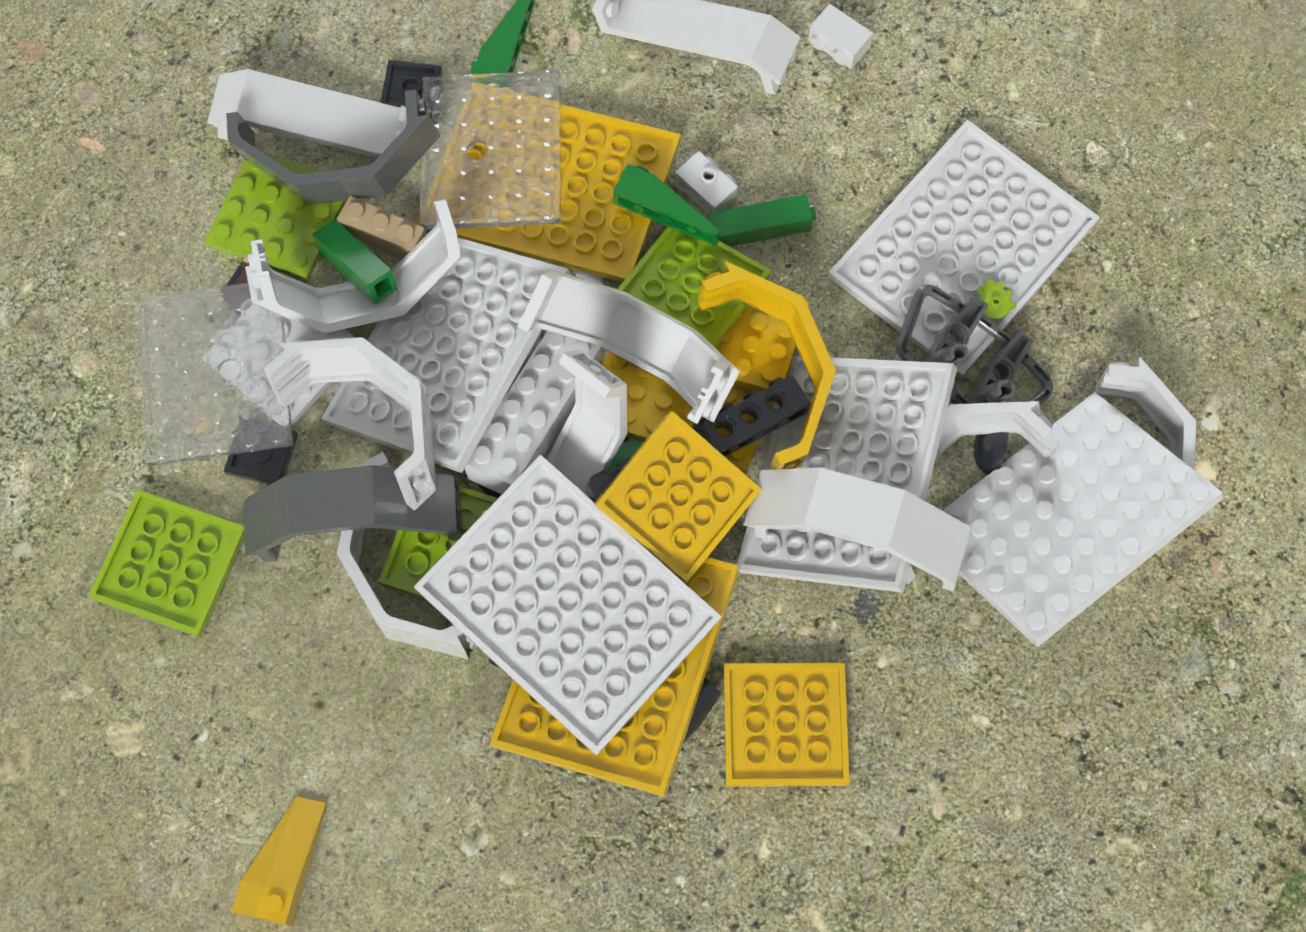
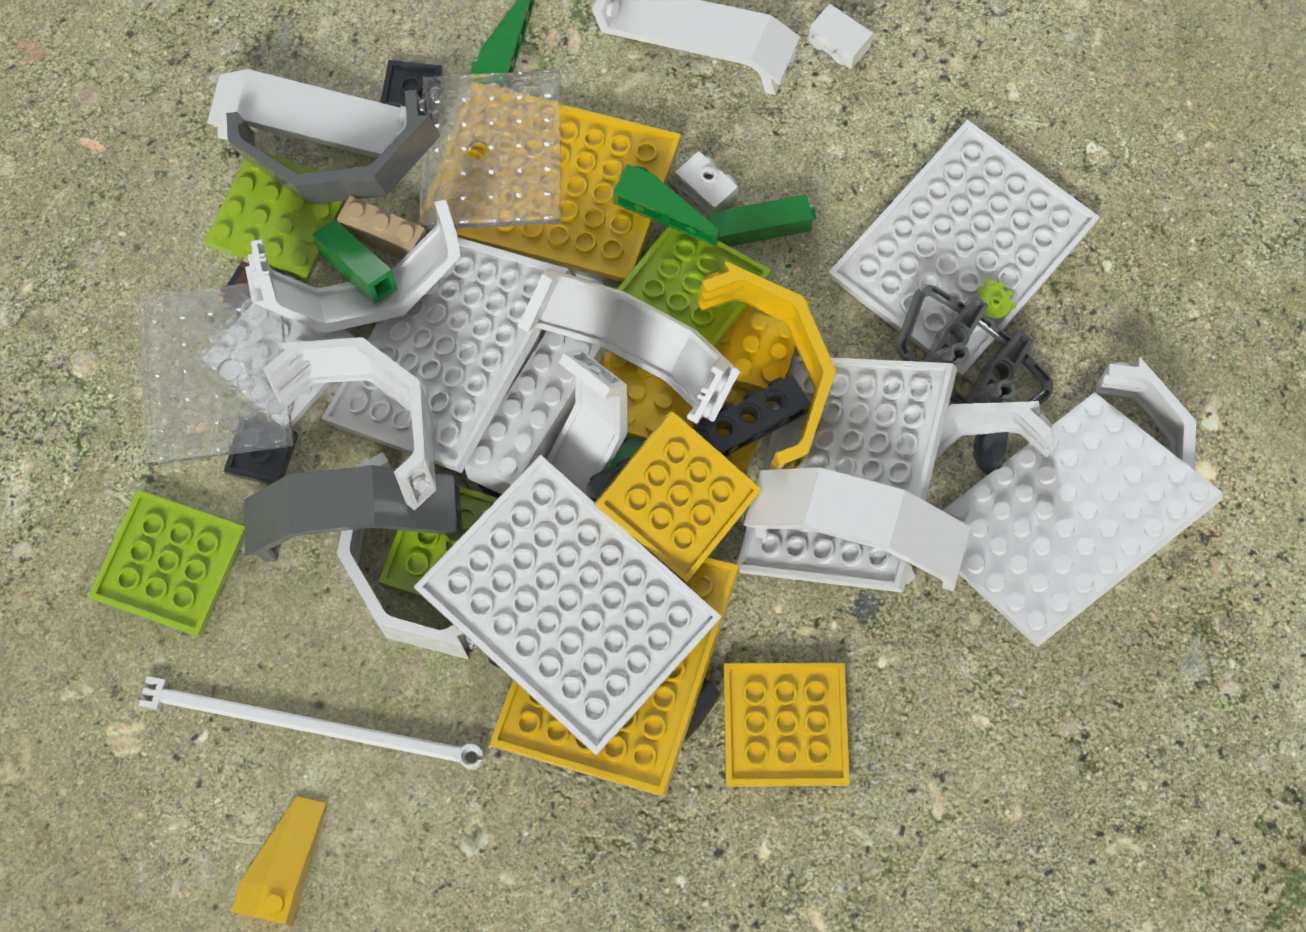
none -> white hinge [138,676,484,770]

